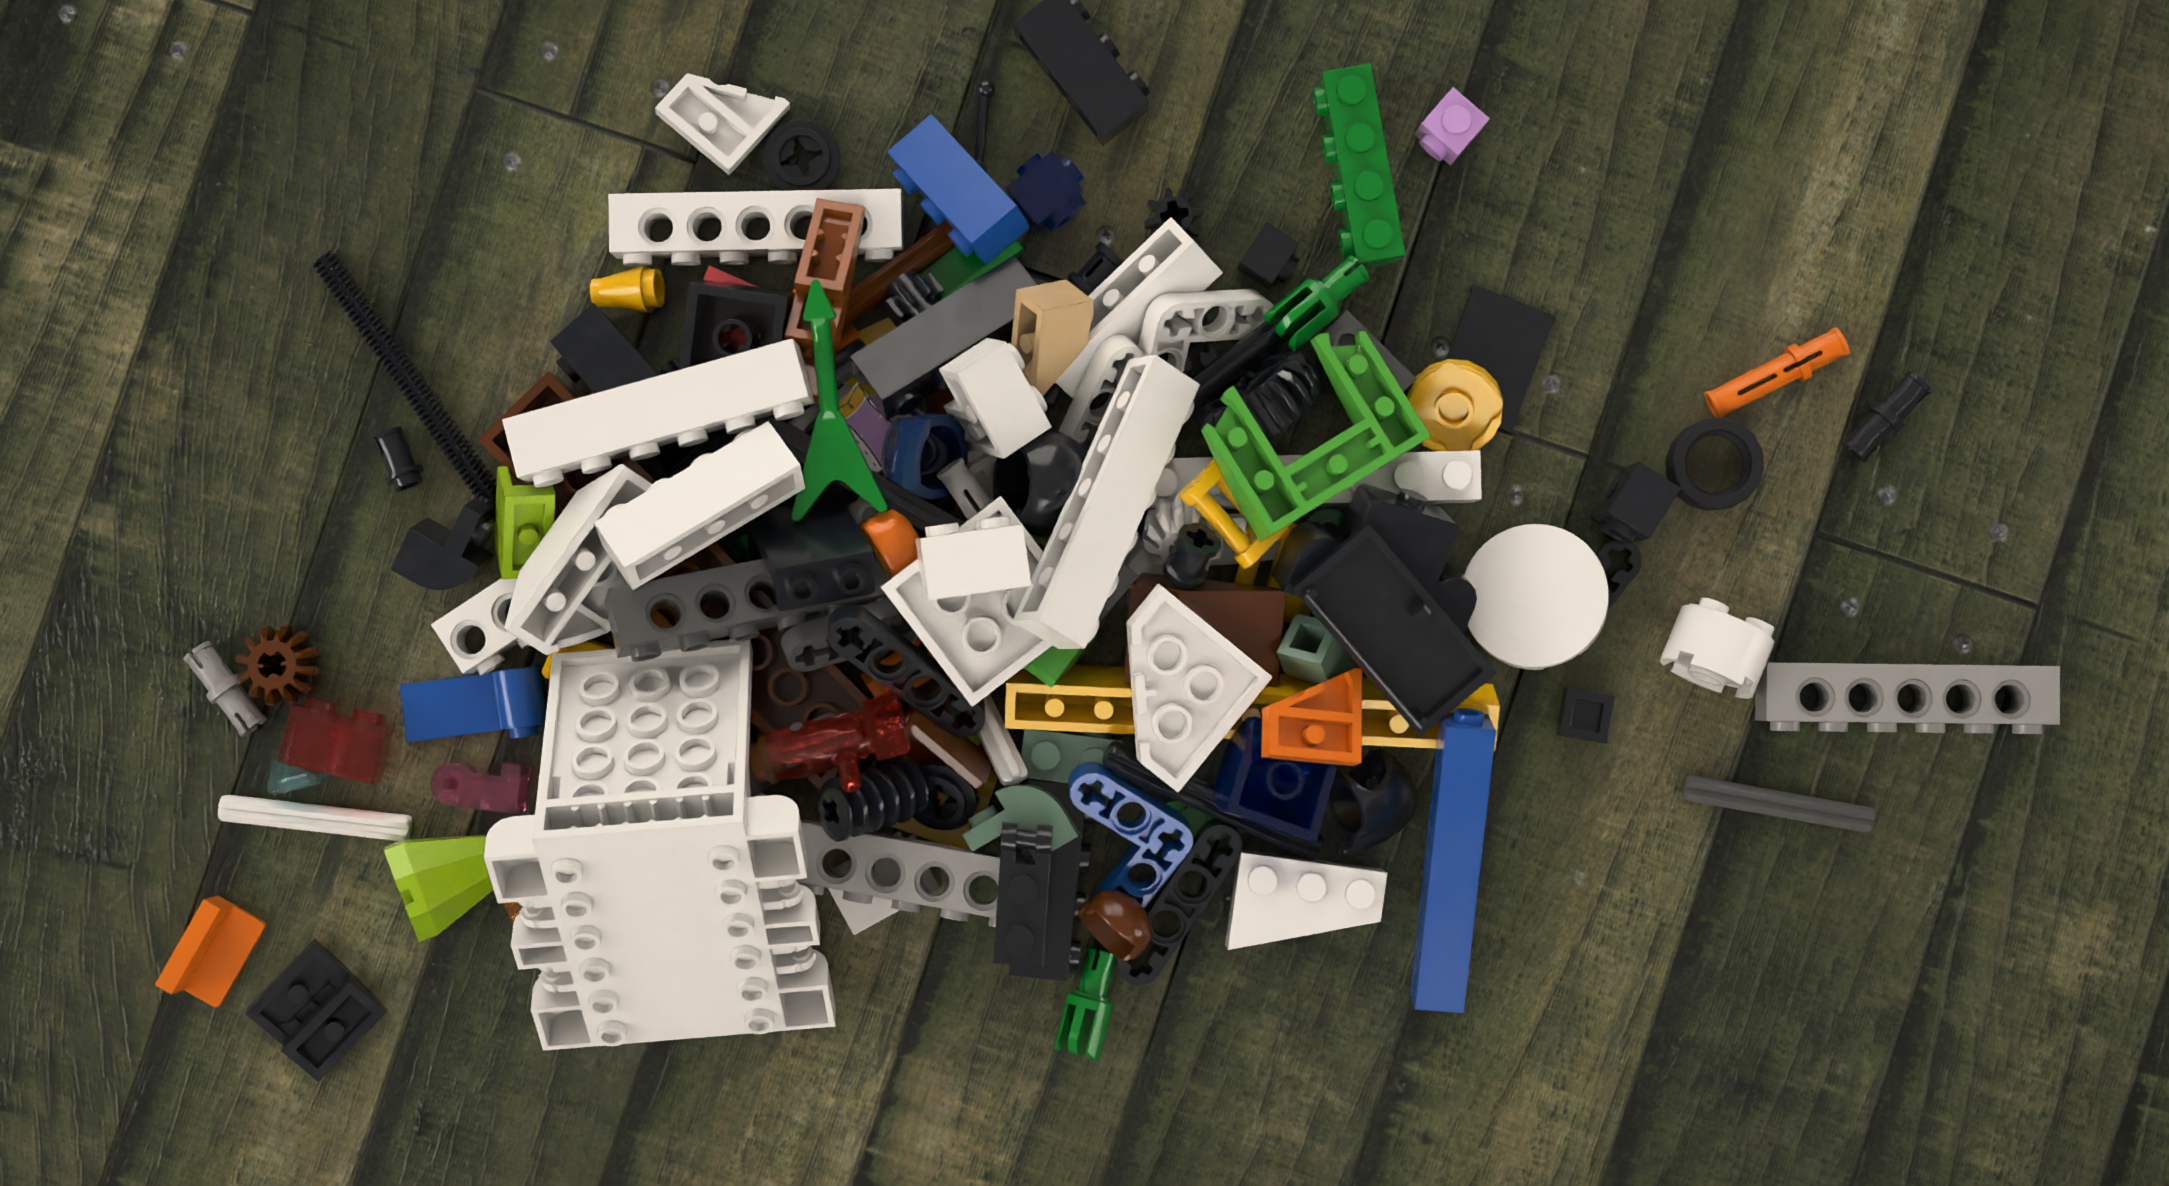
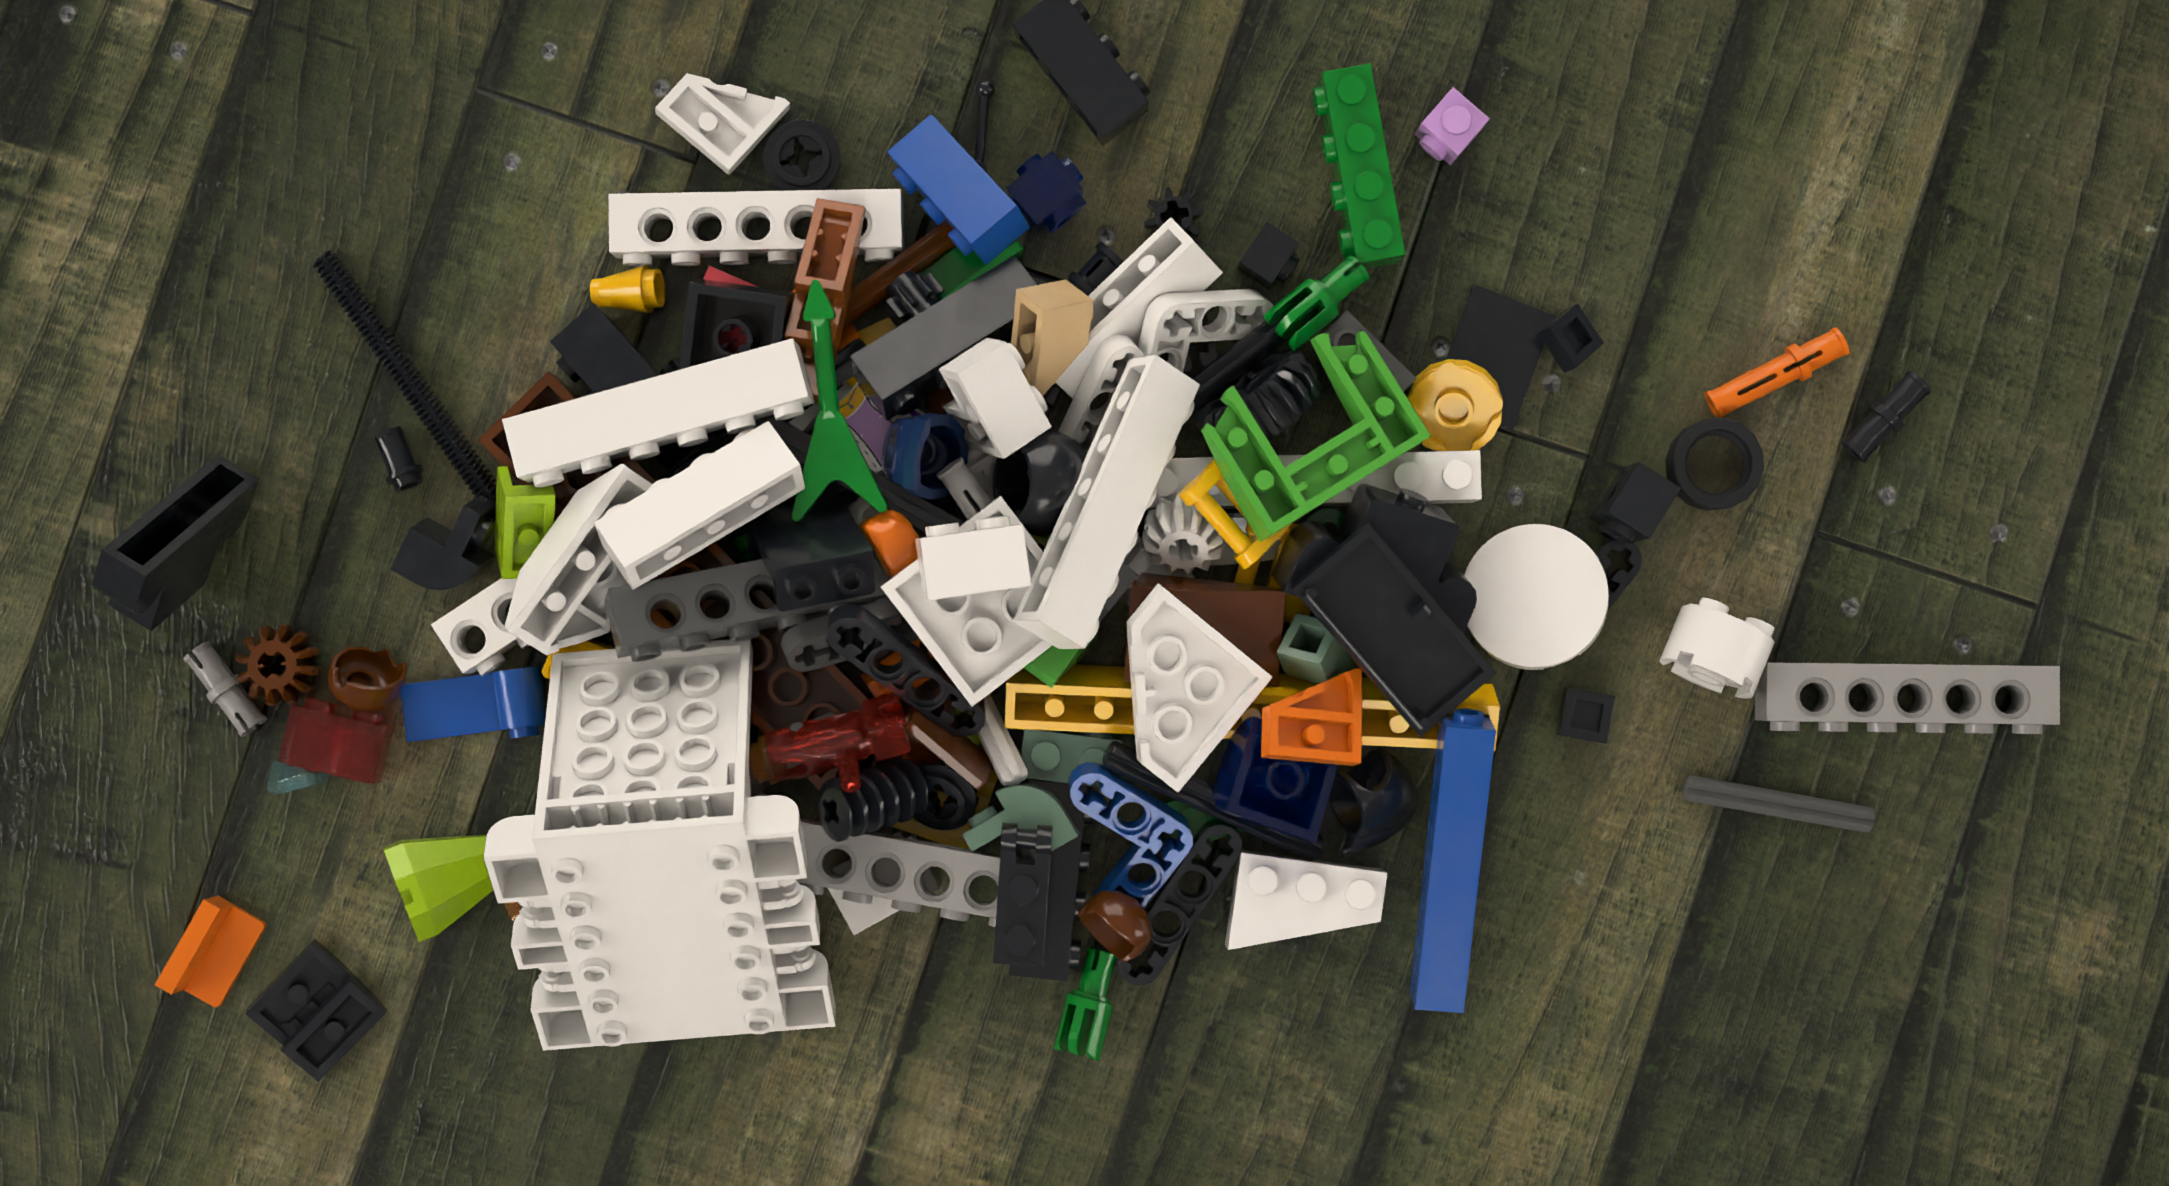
white axle [218,795,412,841] -> none
clear pink leg [430,762,531,814] -> none
black bush [1163,523,1221,590] -> none
none -> black brick [92,454,259,631]
none -> reddish brown hair [328,647,407,712]
none -> black plate [1538,304,1604,373]

